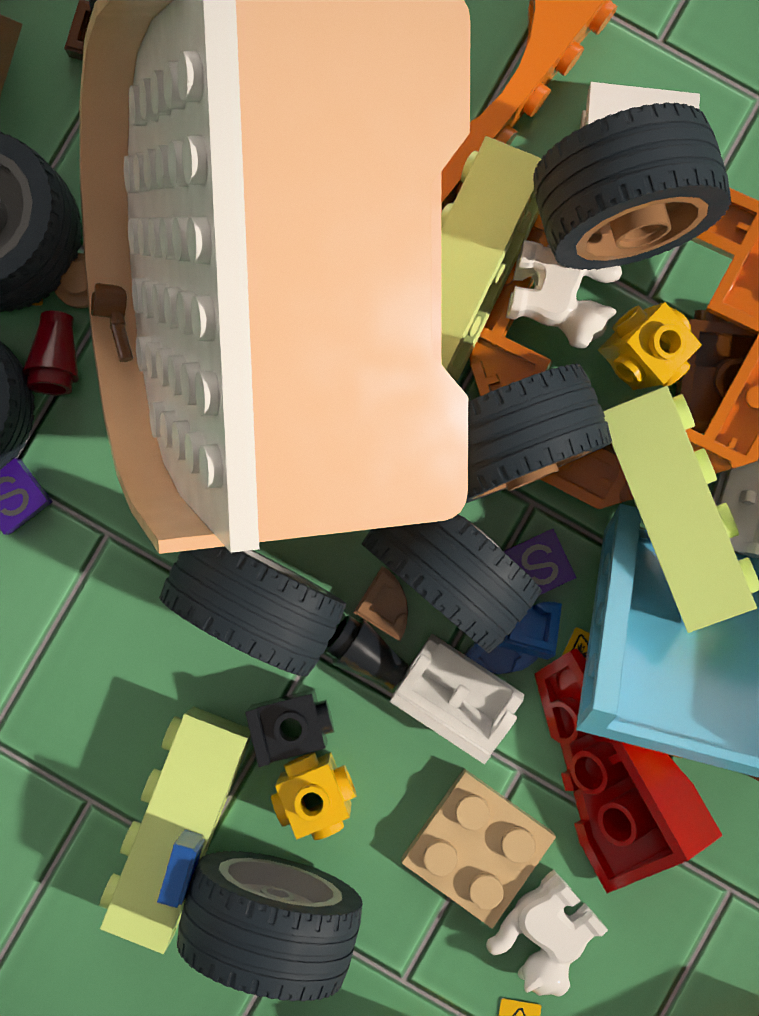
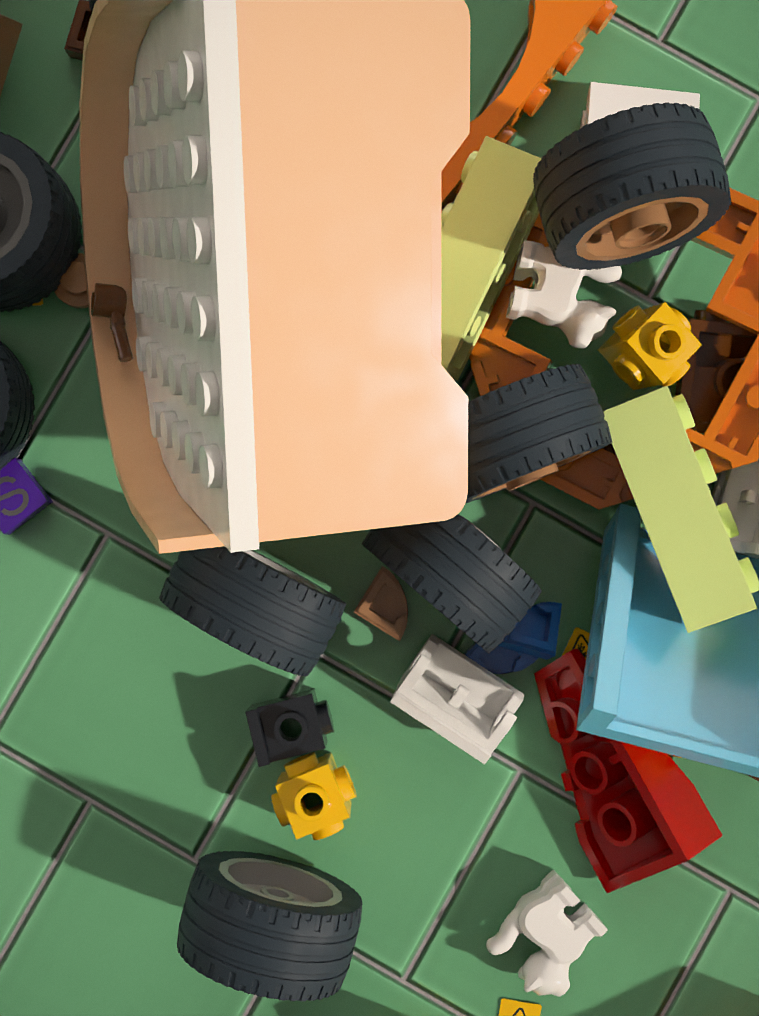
dark red cone [22,310,79,396] -> none
yellowish green brick [99,706,251,954] -> none
blue tile [157,829,205,908] -> none
black cone [324,615,408,691] -> none
tan plate [401,768,556,929] -> none
dark purple tile [503,528,577,595] -> none

